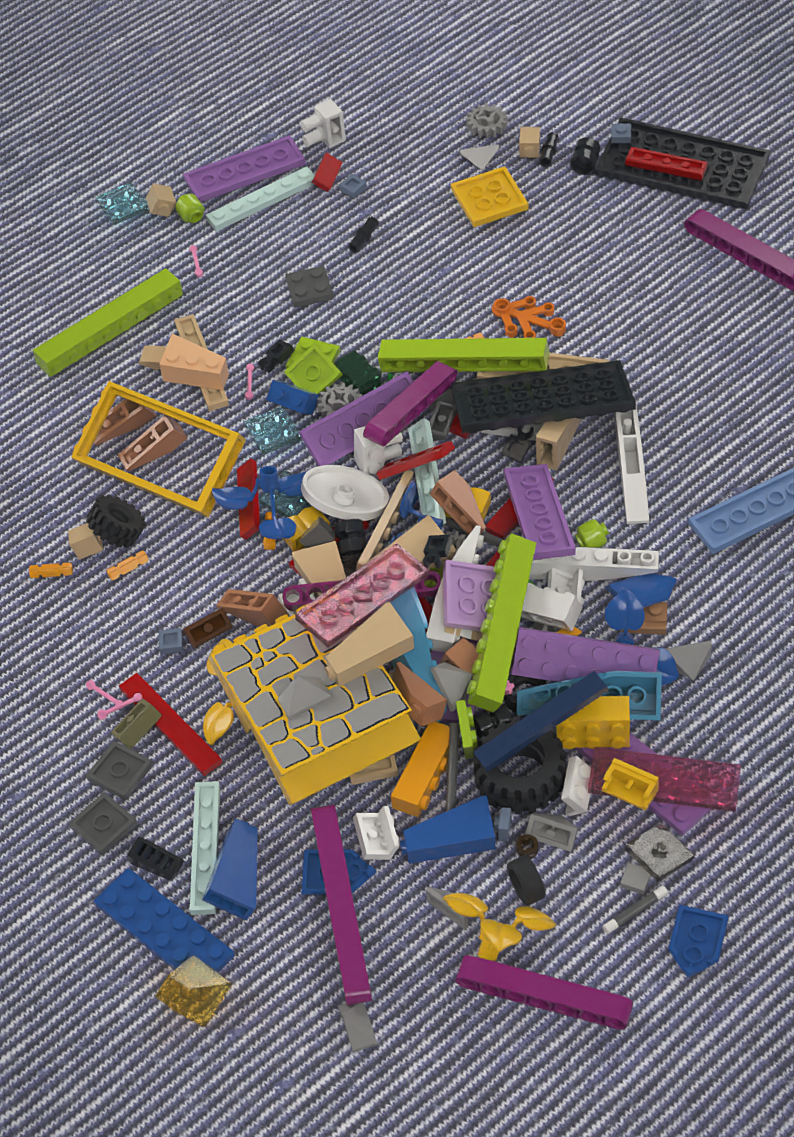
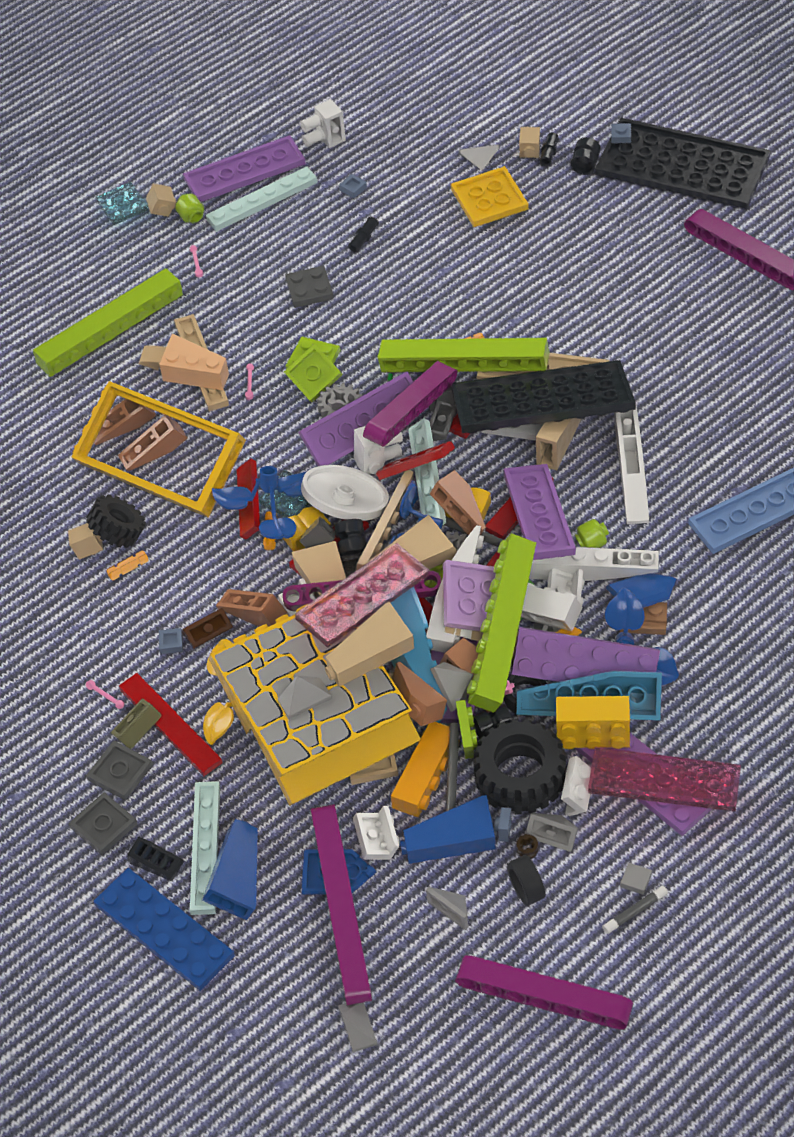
light orange axle [29,562,73,578] -> none
bright pink hinge [97,693,142,720] -> none
clear yellow slope [155,955,233,1027] -> none
clear light blue plate [244,406,301,456] -> none
black plate [257,339,295,373] -> none
blue brick [266,380,319,415] -> none
red tile [311,152,343,192] -> none
clear green brick [335,350,381,396] -> none
black plate [423,535,453,569] -> none
yellow plant [442,893,556,962] -> none
light grey gear [466,103,508,139] -> none
dark blue tile [473,671,609,772] -> none
orange plant [492,296,566,338] -> none
black plate [501,425,534,464] -> none
yellow hinge [602,758,659,811] -> none
clear smoke plate [624,823,695,882] -> none
red tile [625,147,708,180] -> none
light grey slope [667,641,712,681] -> none
blue tile [668,904,729,978] -> none

